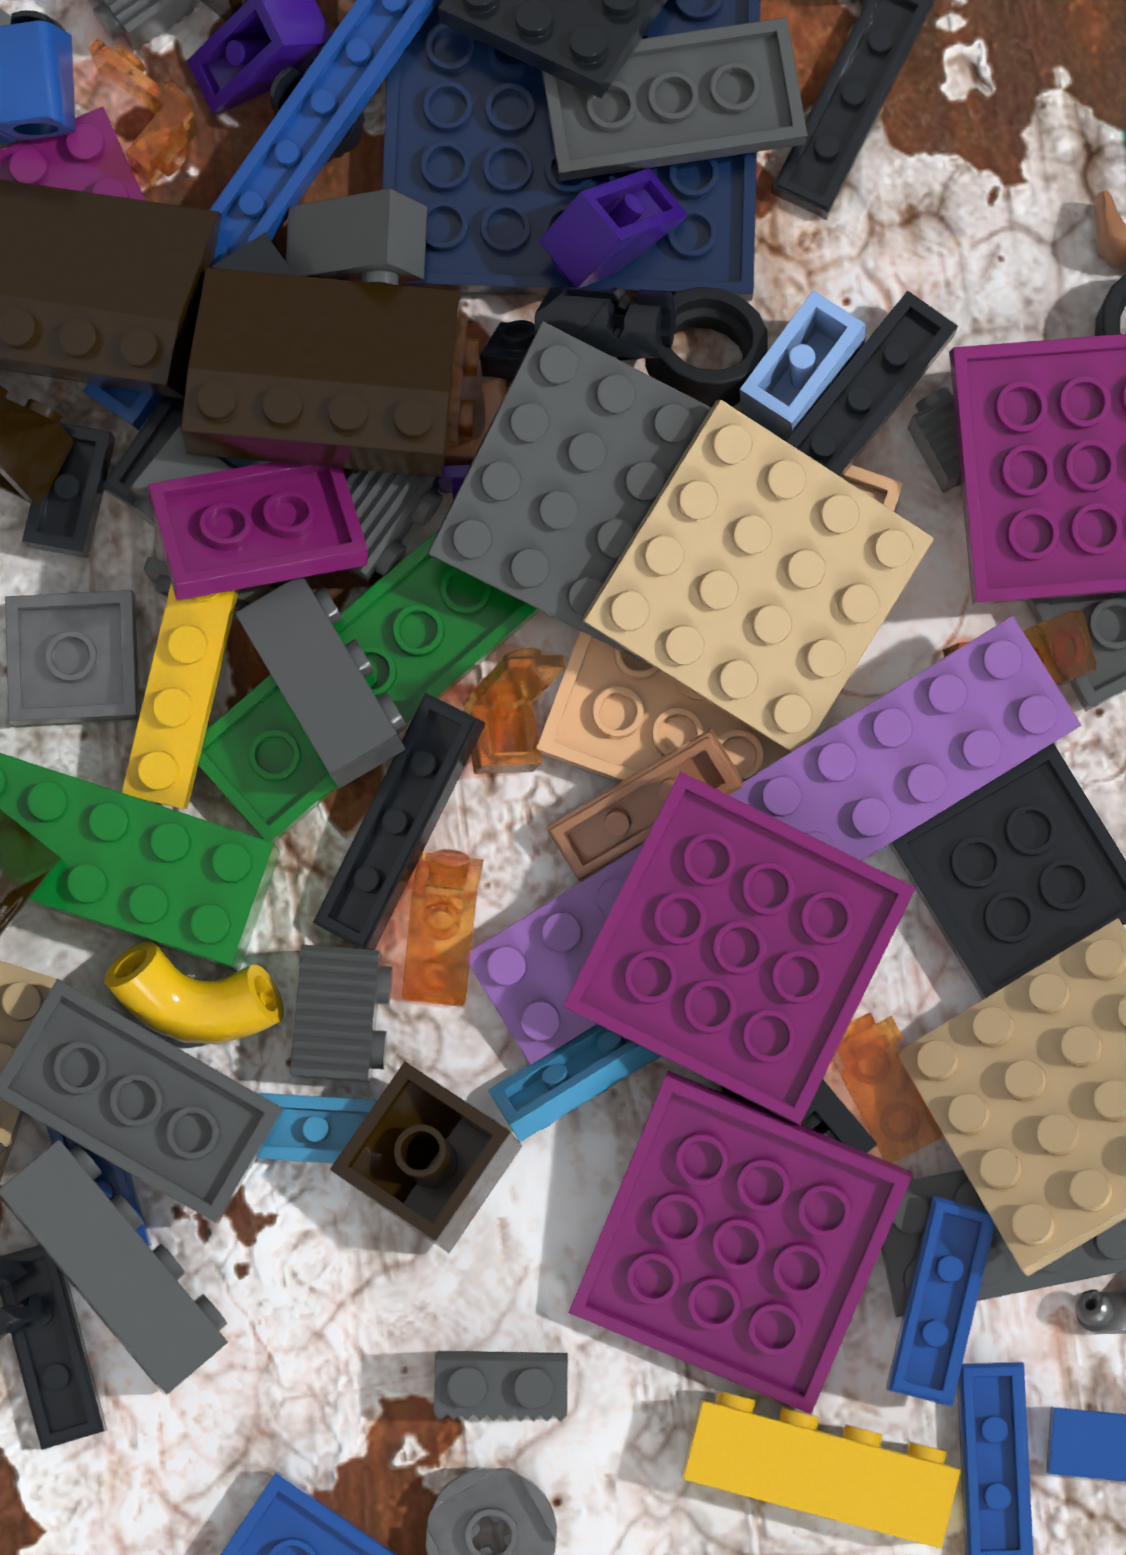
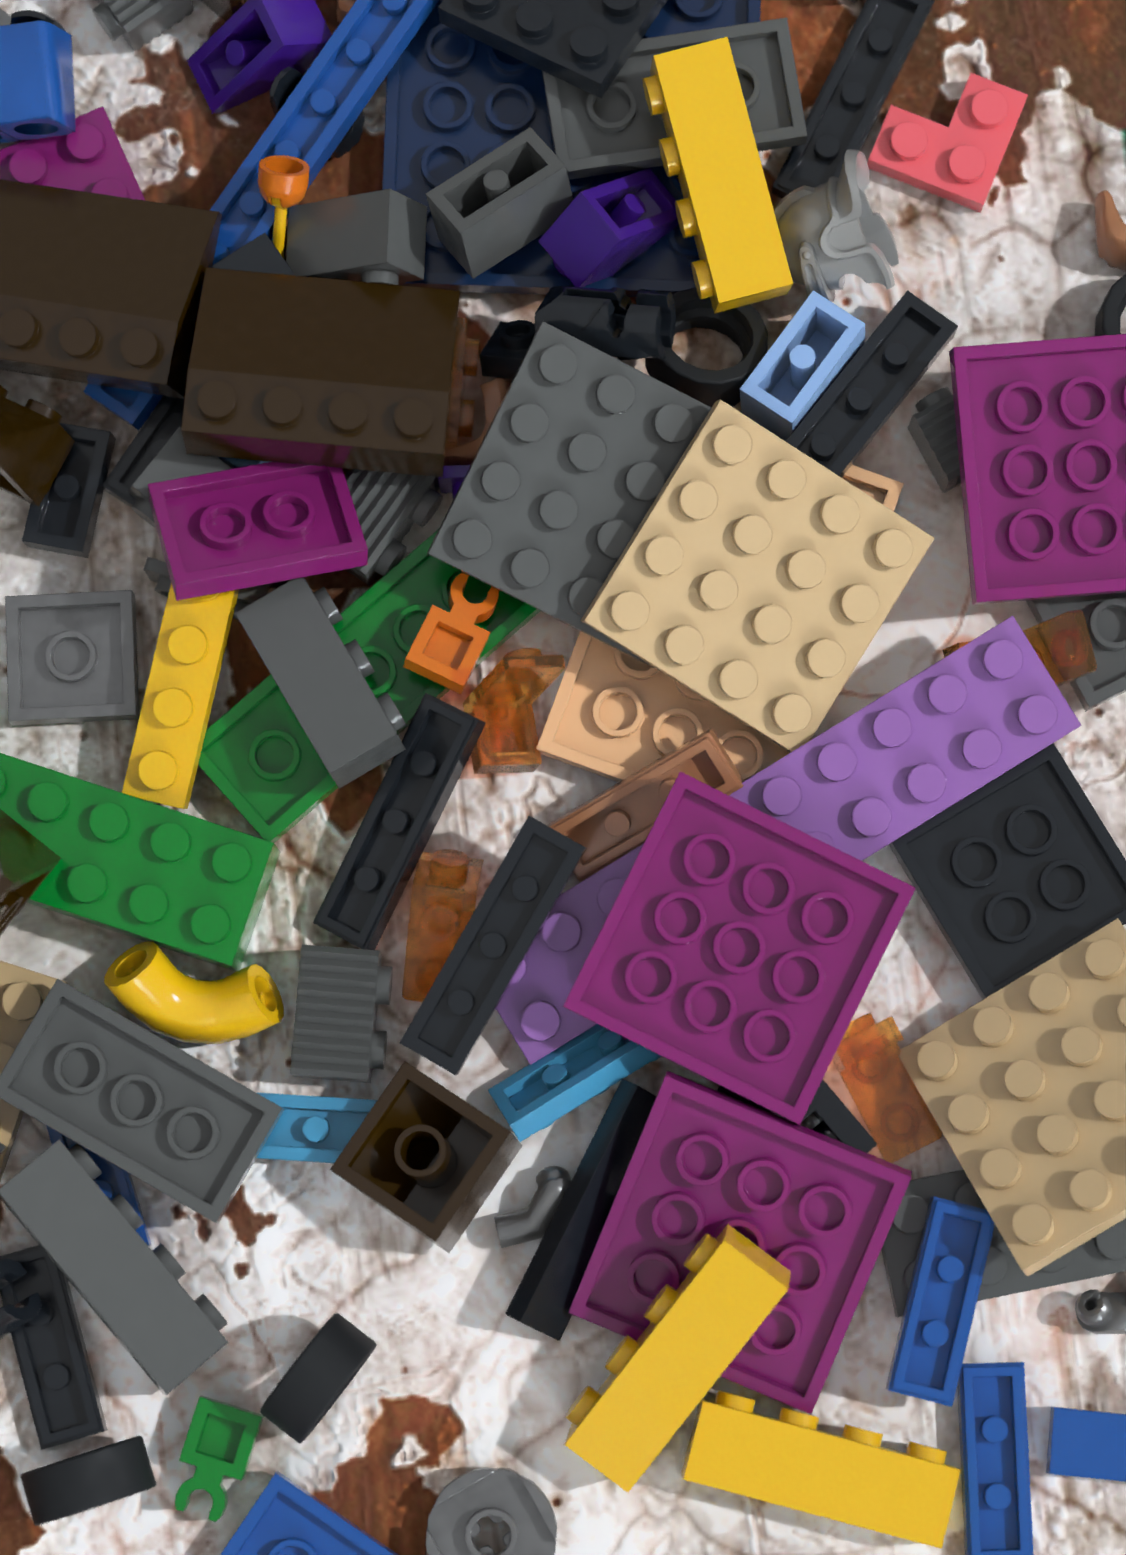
clear orange bracket [88,38,199,187] -> none
dark grey brick [434,1351,568,1422] -> none
none -> black tyre [21,1436,156,1525]
none -> green plate [175,1396,264,1522]
none -> orange hinge [258,155,310,258]
none -> black tyre [260,1313,377,1443]
none -> black plate [400,816,587,1075]
none -> orange plate [403,572,499,694]
none -> dark grey brick [426,127,573,279]
none -> flat silver arm [494,1166,571,1248]
none -> black tile [505,1079,657,1341]
none -> yellow brick [564,1224,791,1493]
none -> yellow brick [642,36,793,314]
none -> light grey helmet [774,149,899,302]
none -> coral plate [867,73,1028,213]

